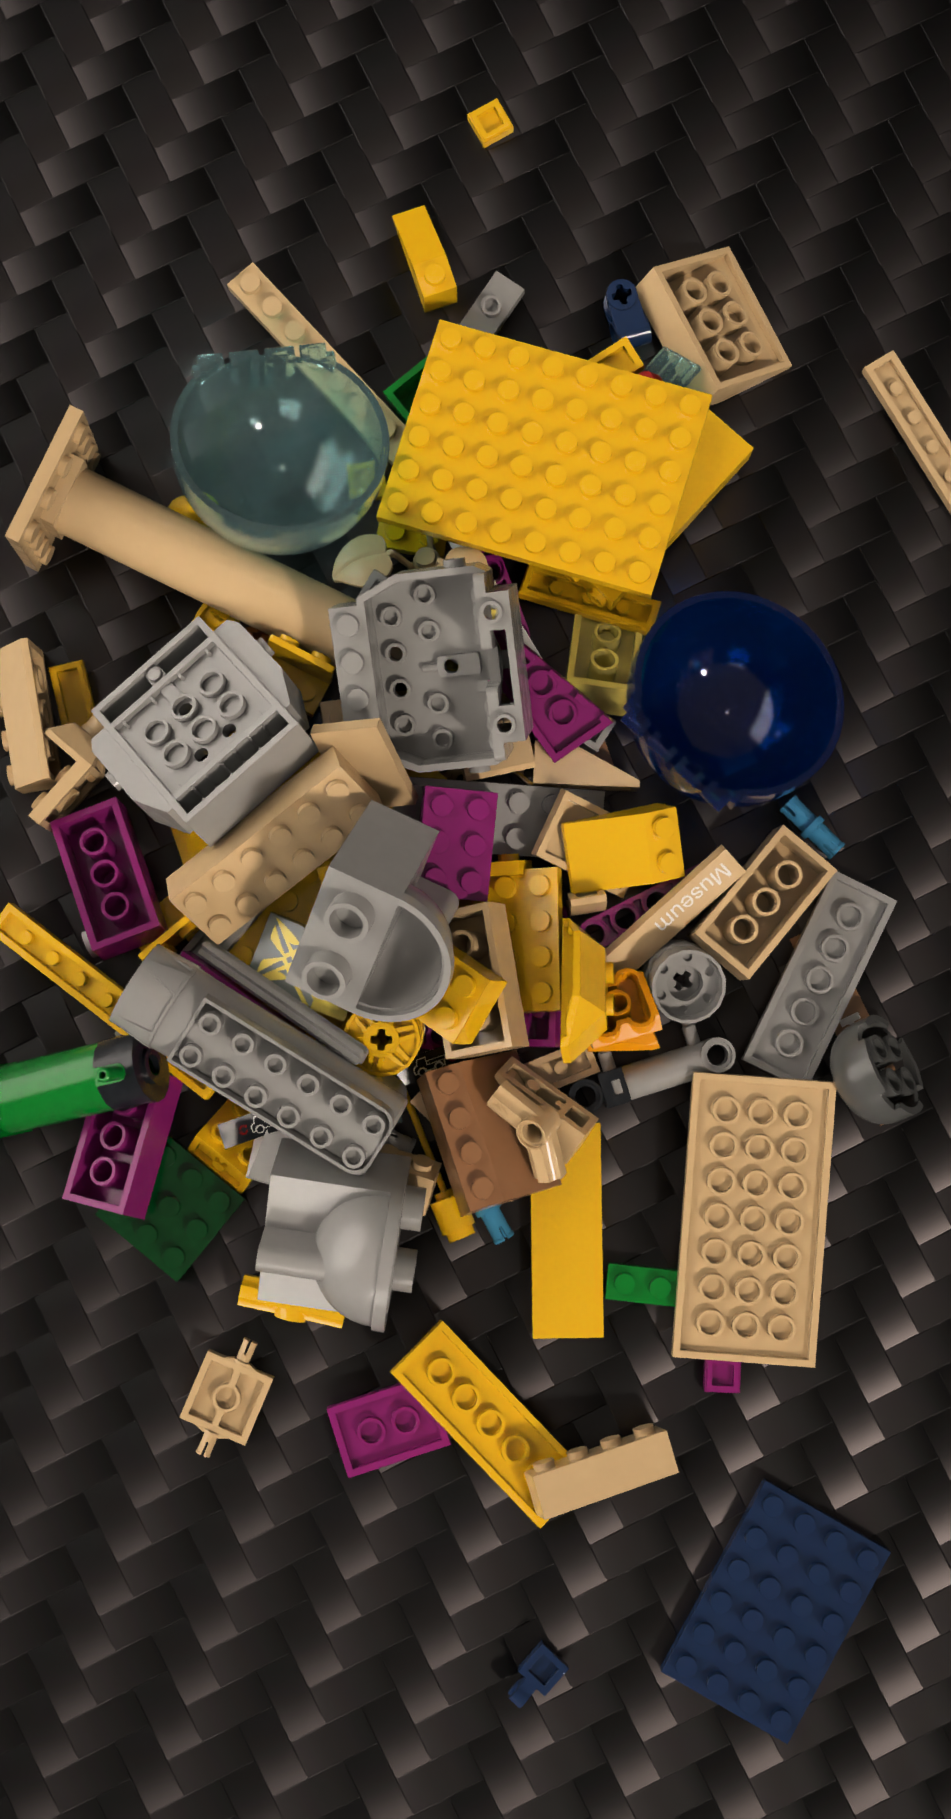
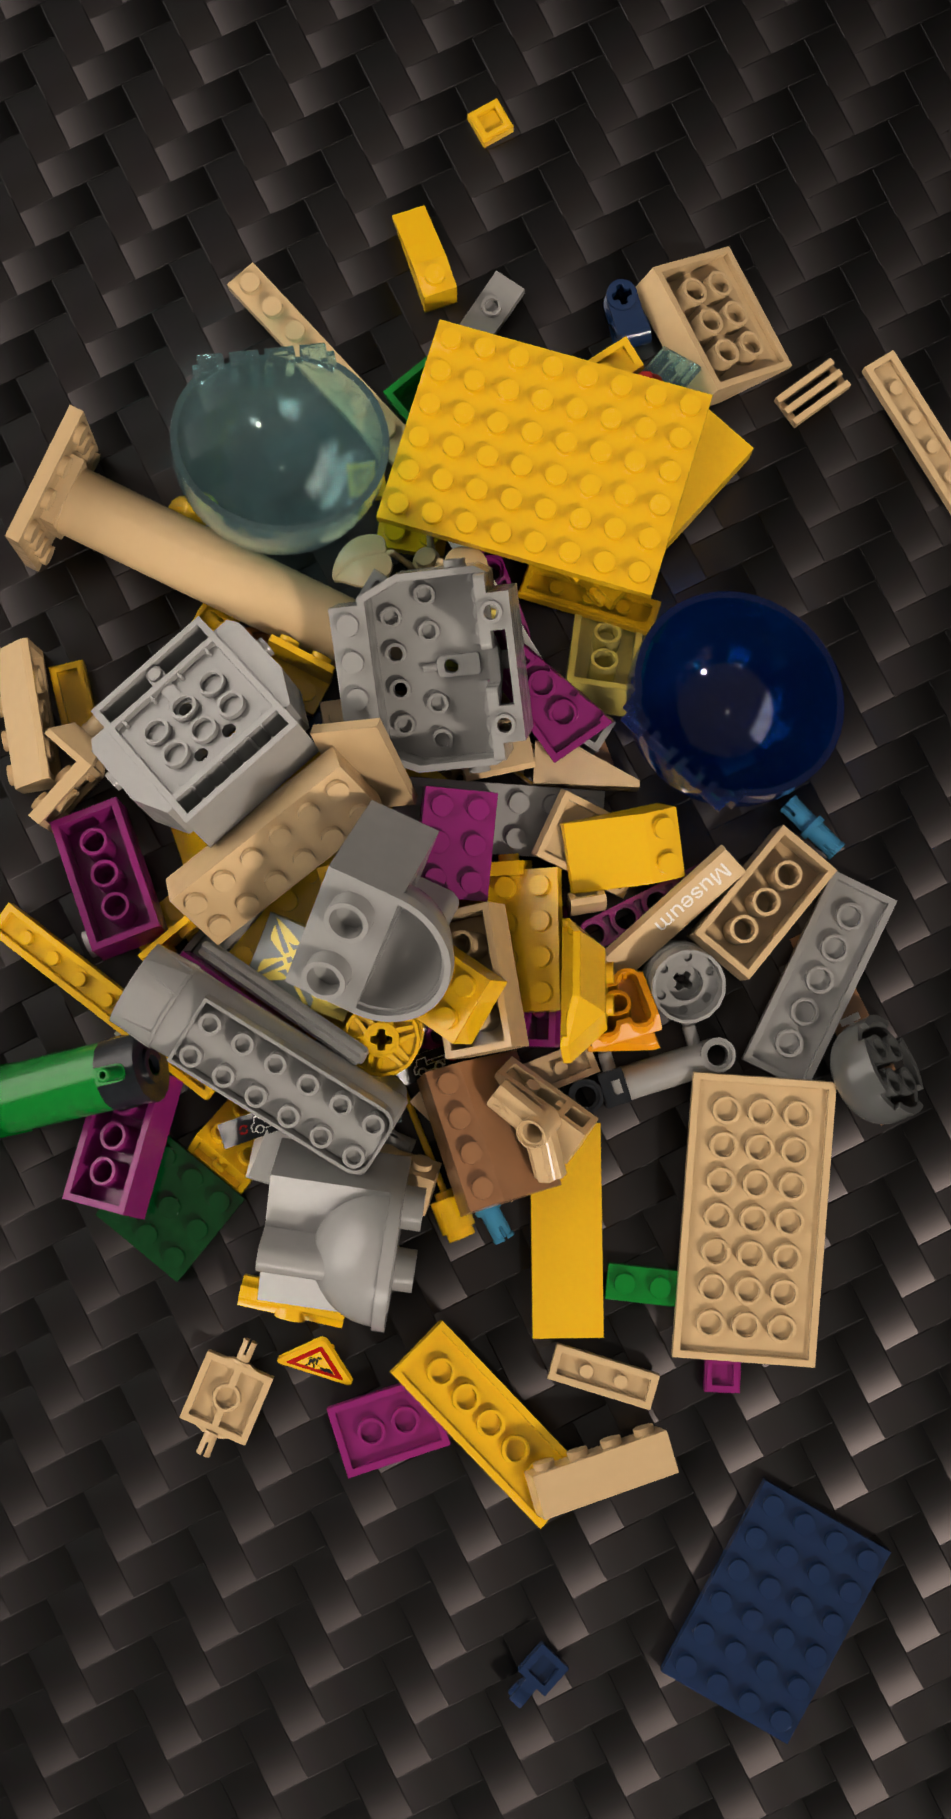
none -> piece [277,1336,353,1385]
none -> tan plate [547,1342,660,1410]
none -> tan tile [774,358,851,428]

